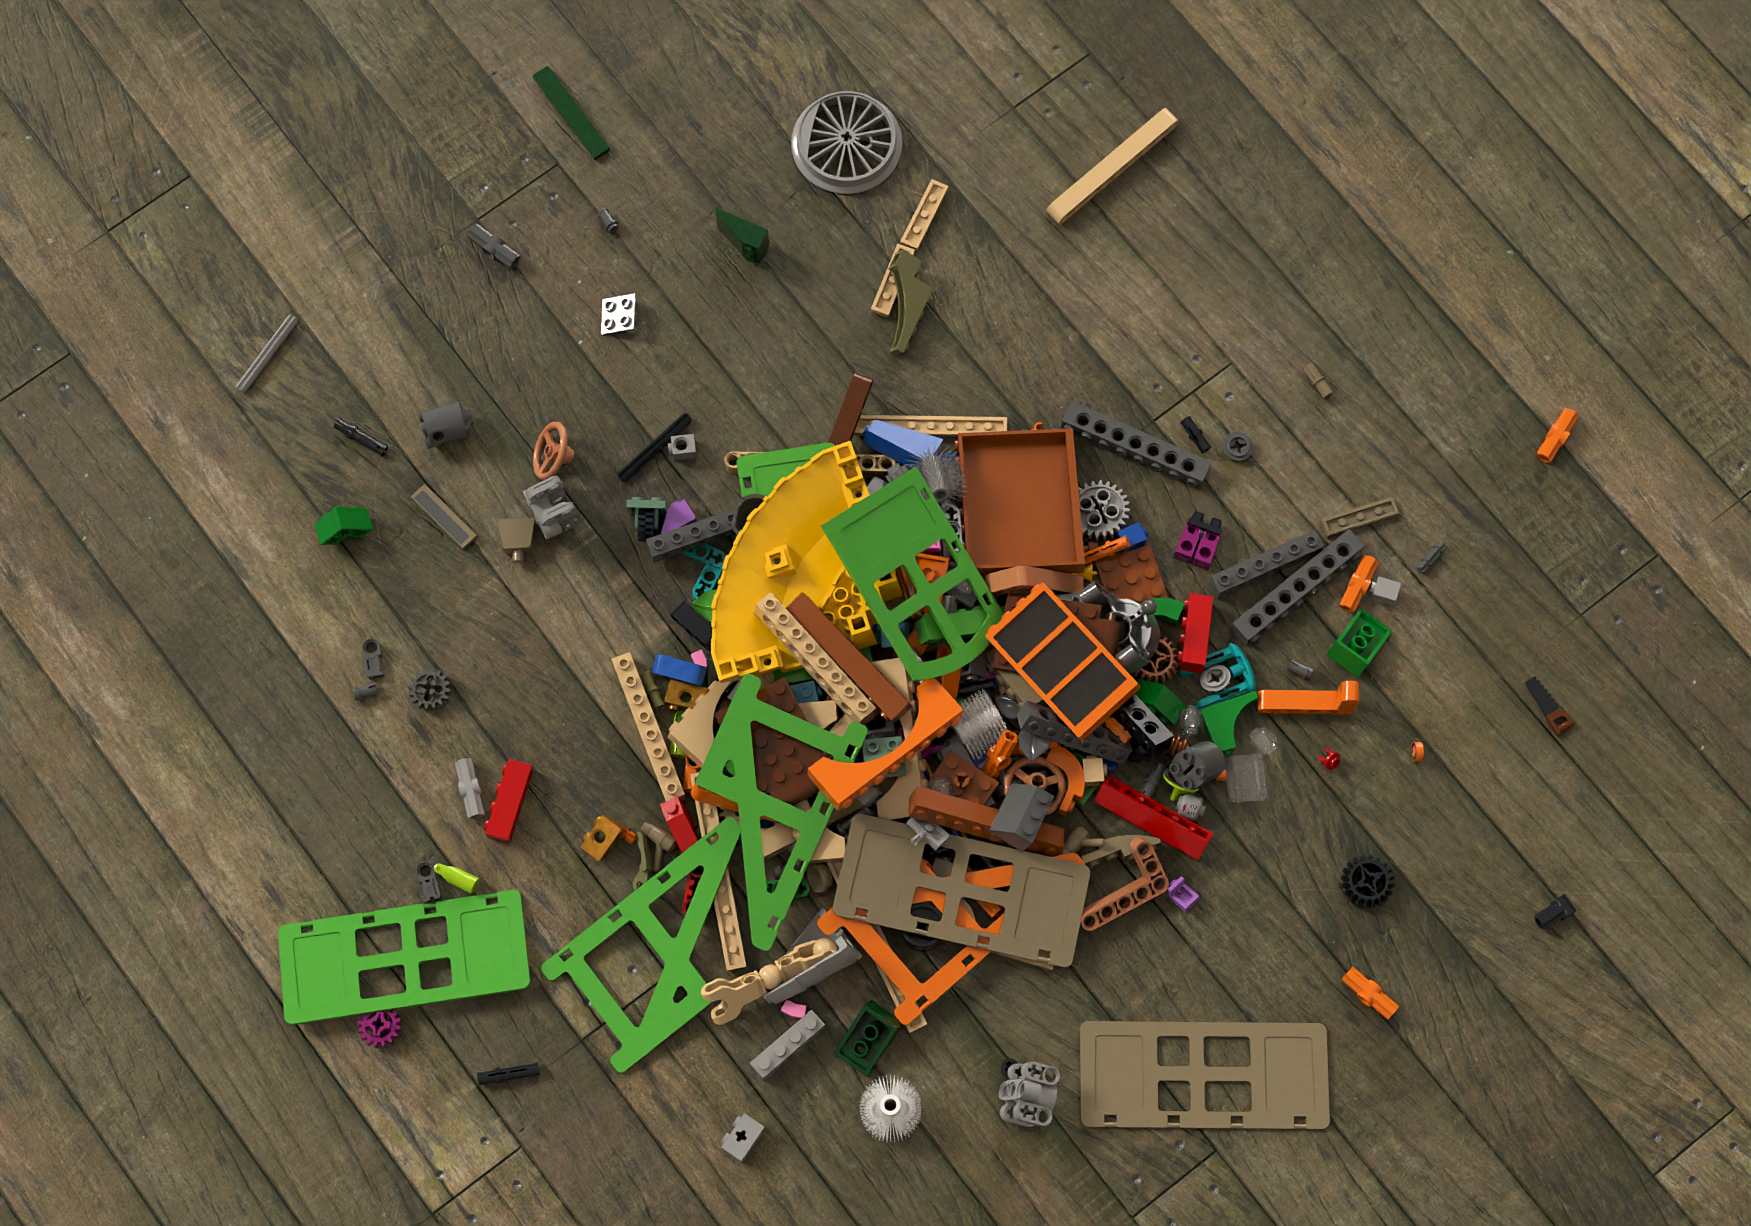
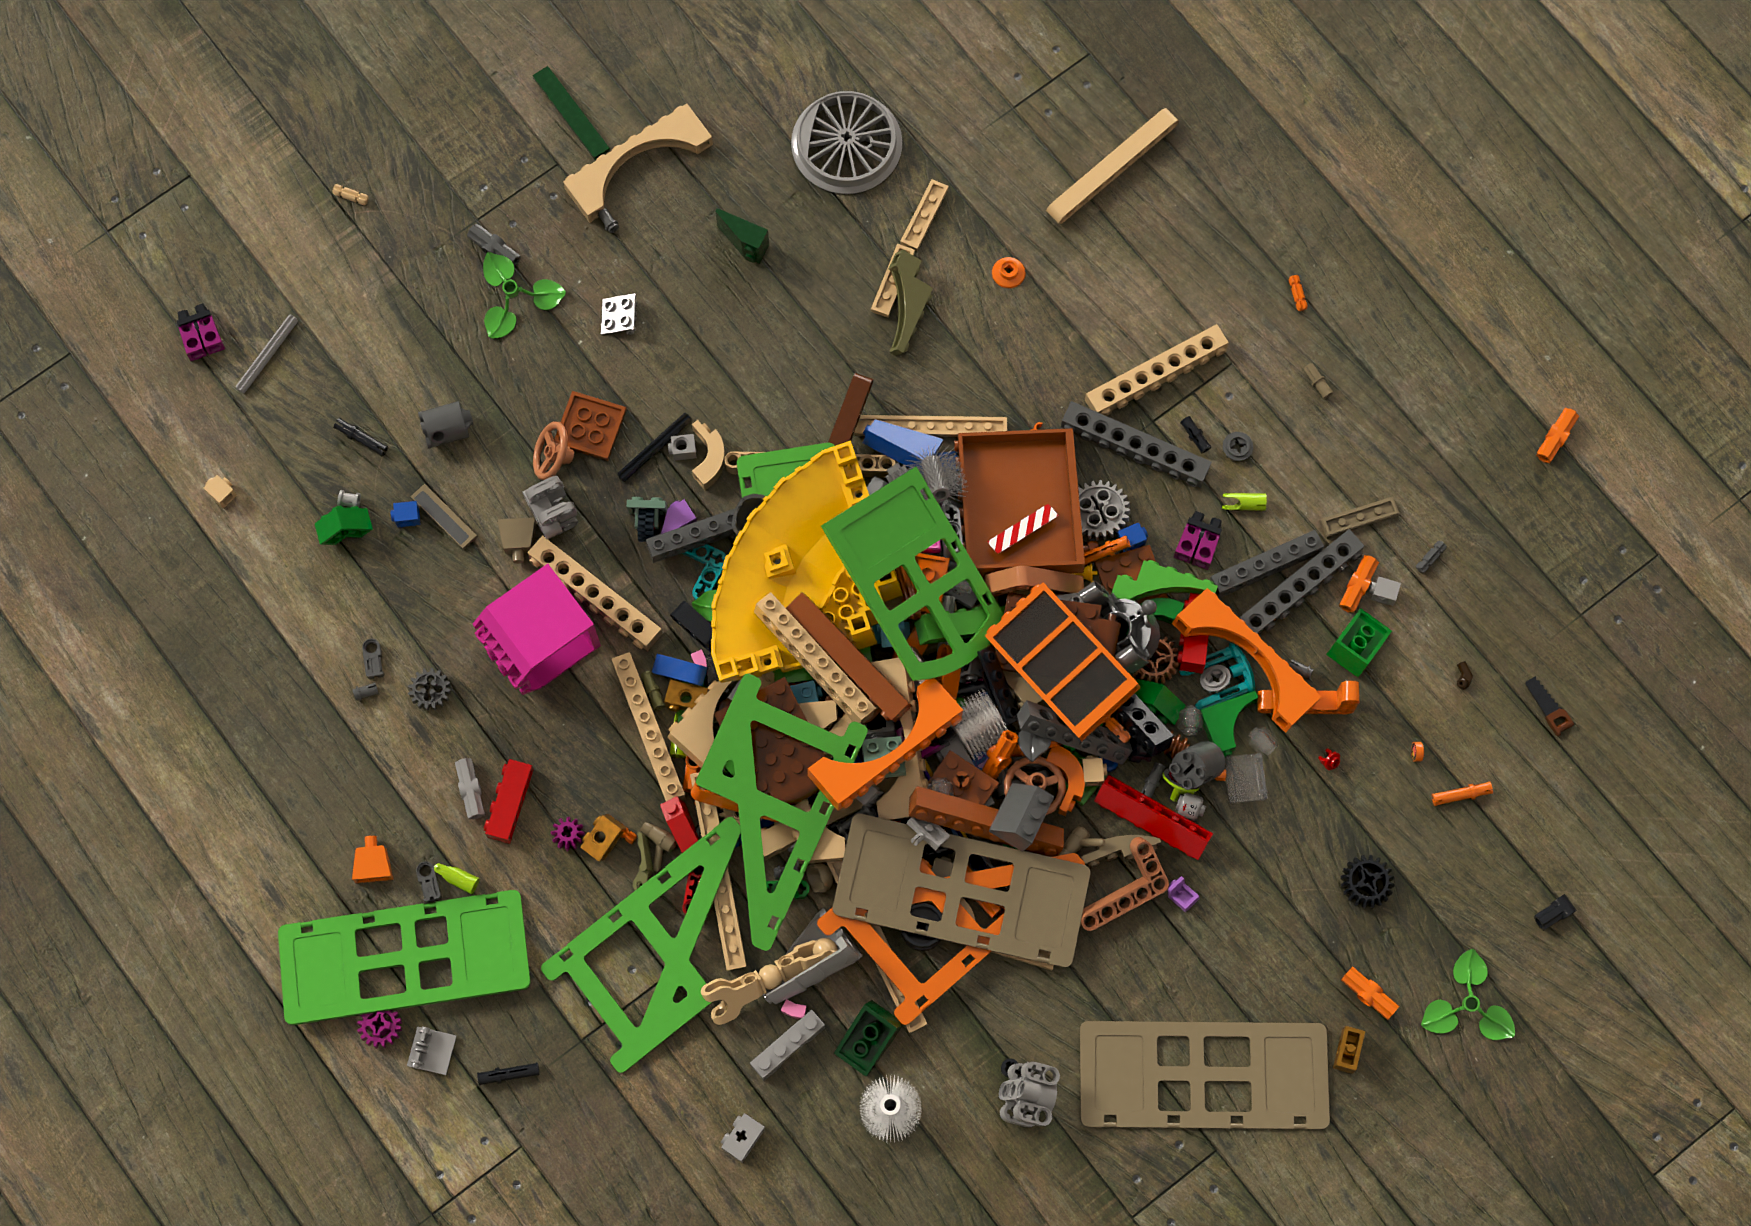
none -> magenta hips [177,303,225,361]
none -> tan brick [203,475,237,509]
none -> tan axle [332,184,369,205]
none -> light grey bush [337,490,361,507]
none -> orange torso [352,836,393,883]
none -> blue brick [391,501,421,528]
none -> light grey hinge [407,1026,457,1075]
none -> dark pink container [473,564,601,695]
none -> bright green plant [483,252,566,339]
none -> tan brick [527,535,663,651]
none -> magenta gear [551,817,585,851]
none -> dark orange plate [554,391,627,461]
none -> tan arch [563,104,713,223]
none -> tan arch [692,420,725,490]
none -> black bracket [977,645,1019,726]
none -> sticker [987,504,1059,554]
none -> orange piece [992,257,1026,288]
none -> tan brick [1085,324,1229,416]
none -> bright green arch [1111,560,1218,601]
none -> orange arch [1172,588,1321,733]
none -> lime piece [1222,493,1267,511]
none -> orange axle [1289,275,1308,311]
none -> pearl gold brick [1333,1026,1365,1074]
none -> bright green plant [1421,949,1515,1040]
none -> orange pin [1431,781,1493,806]
none -> dark brown arm [1457,661,1473,690]

